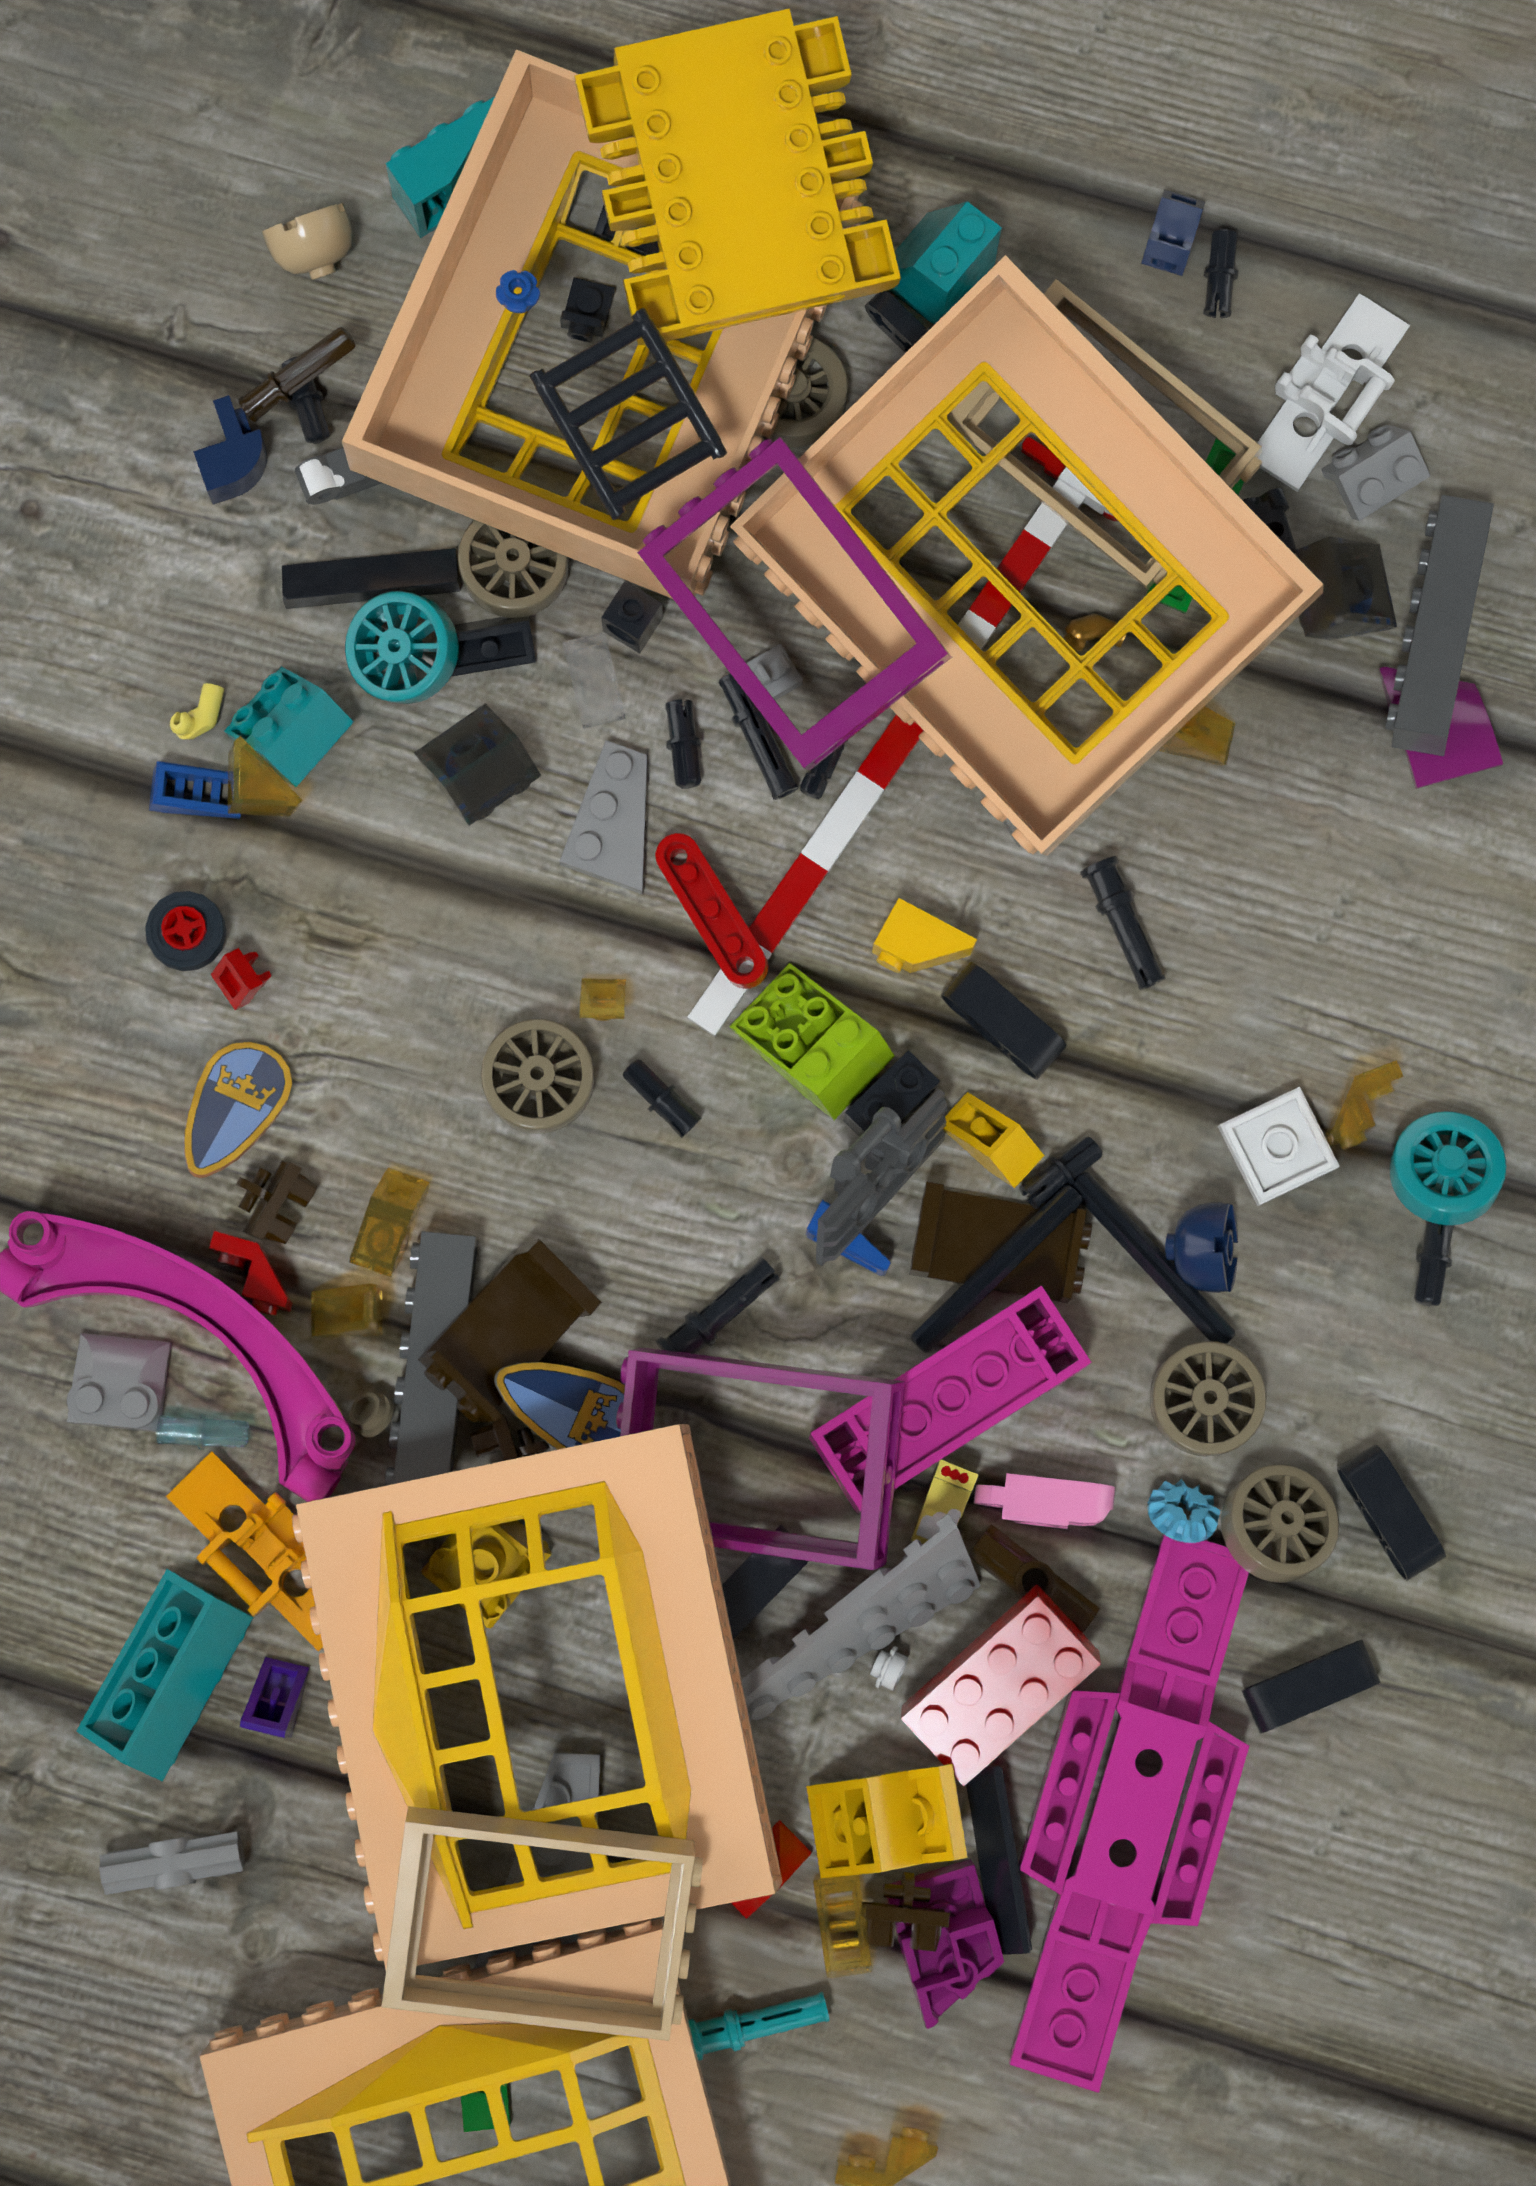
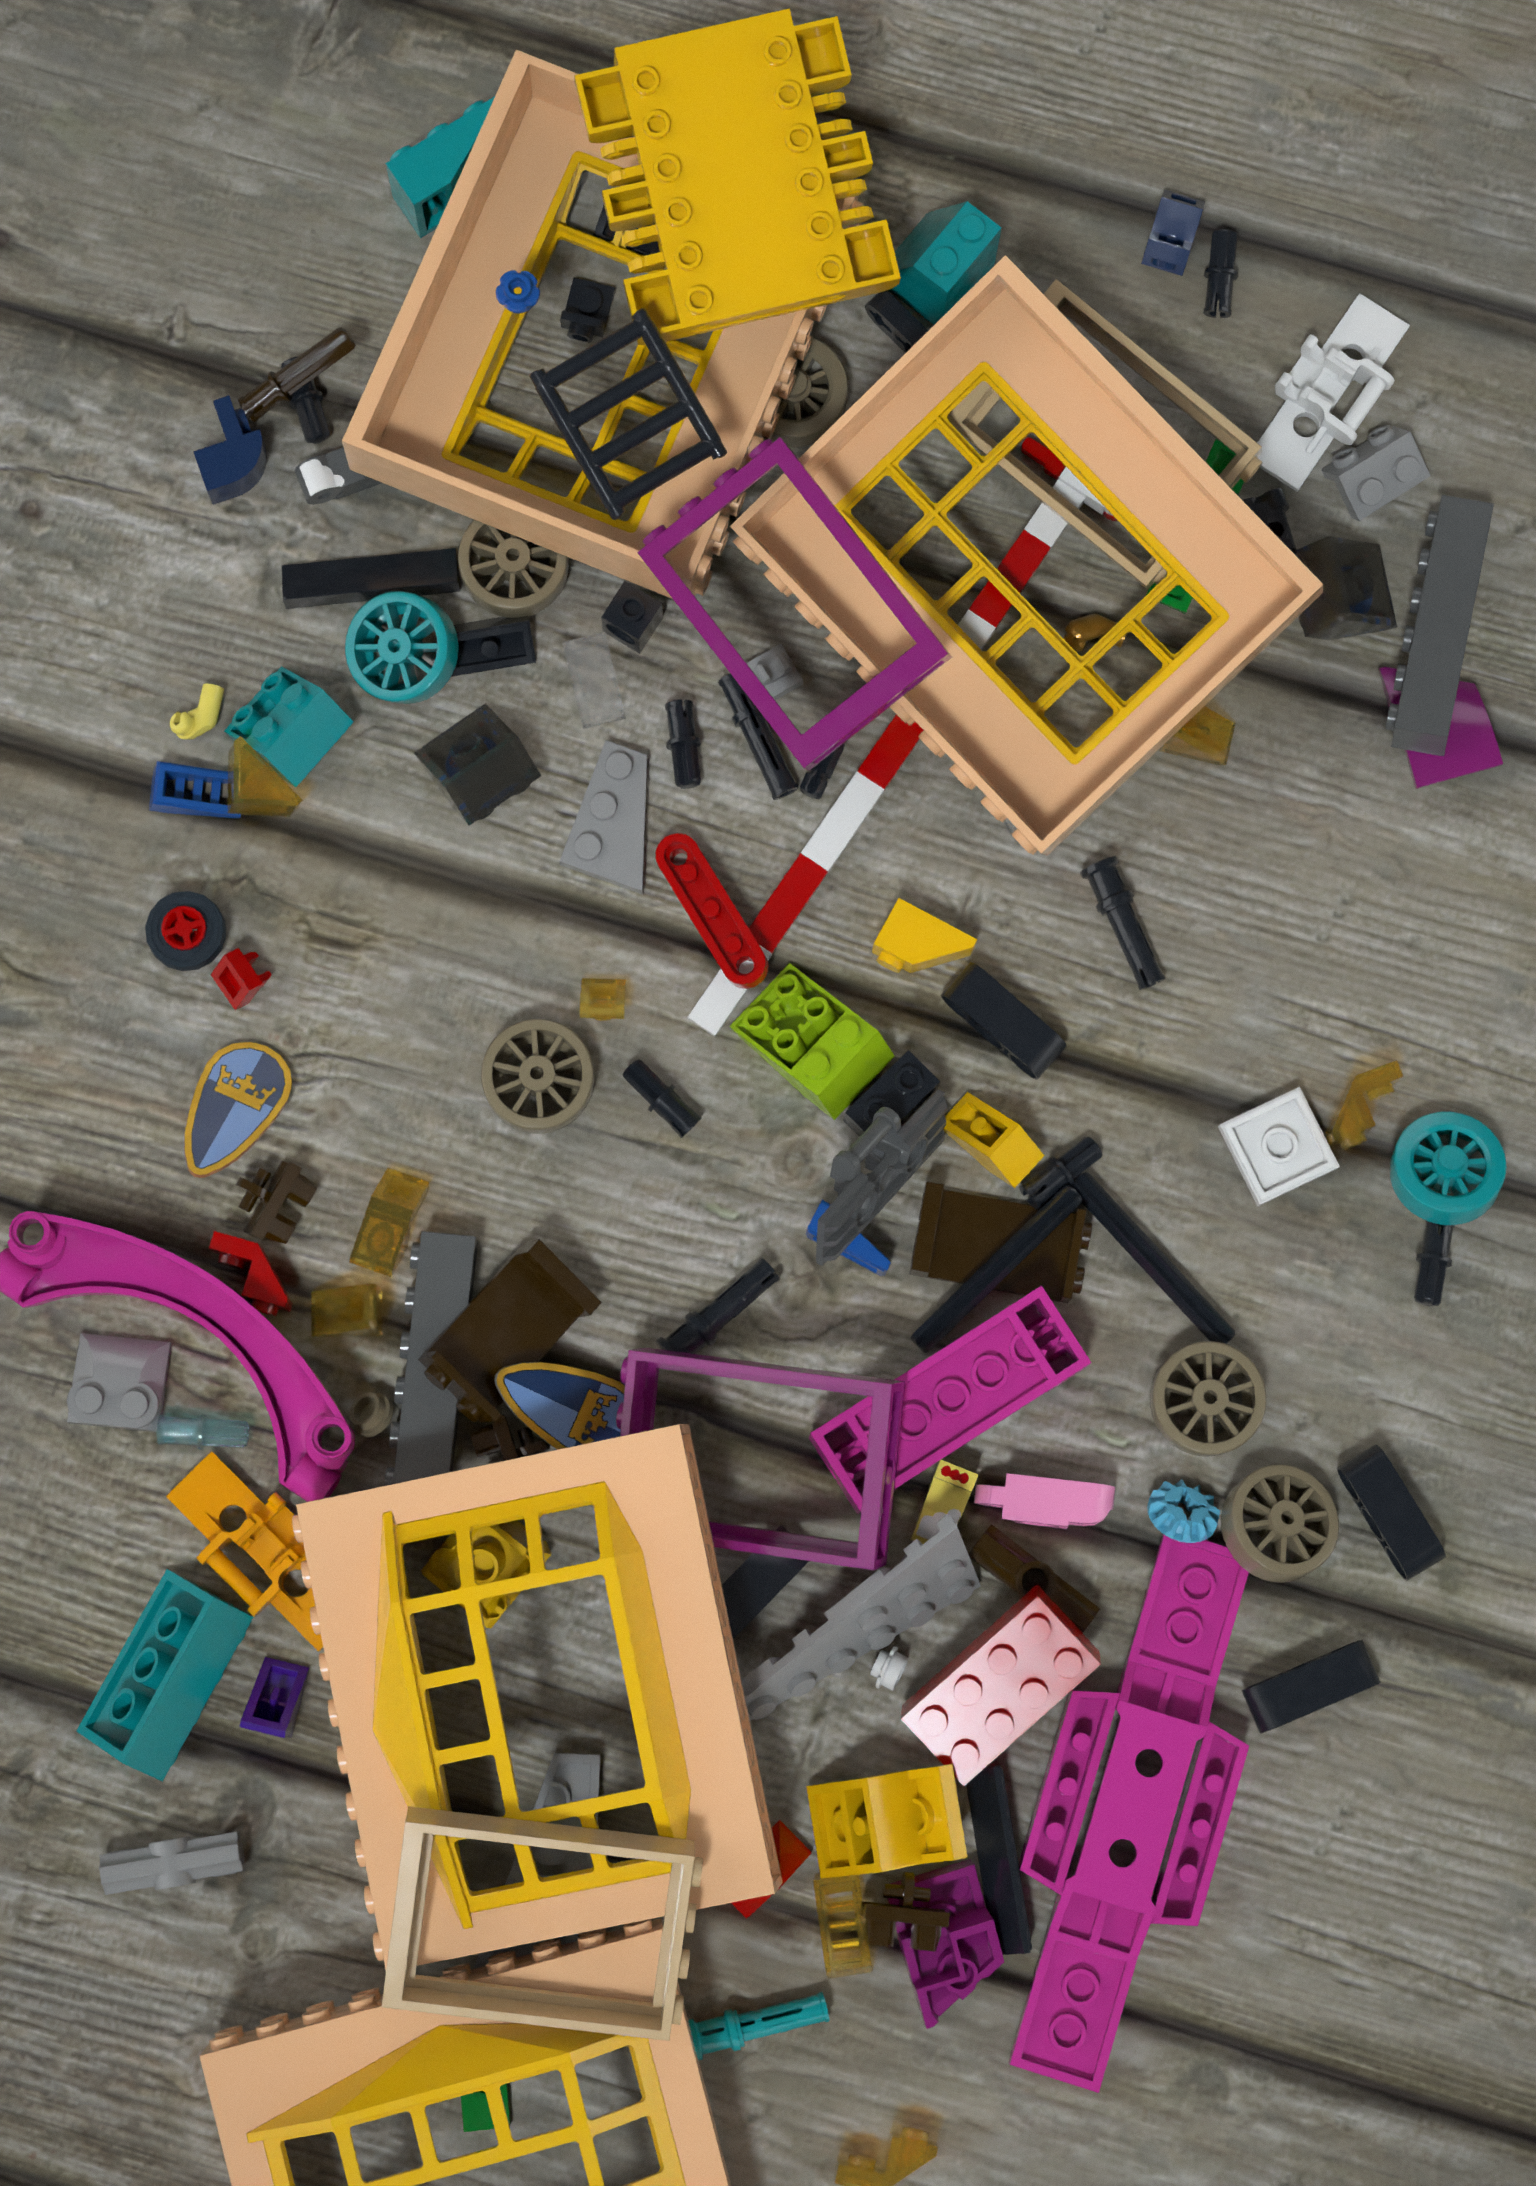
tan cylinder [262,203,352,280] -> none
dark blue cylinder [1165,1202,1238,1293] -> none

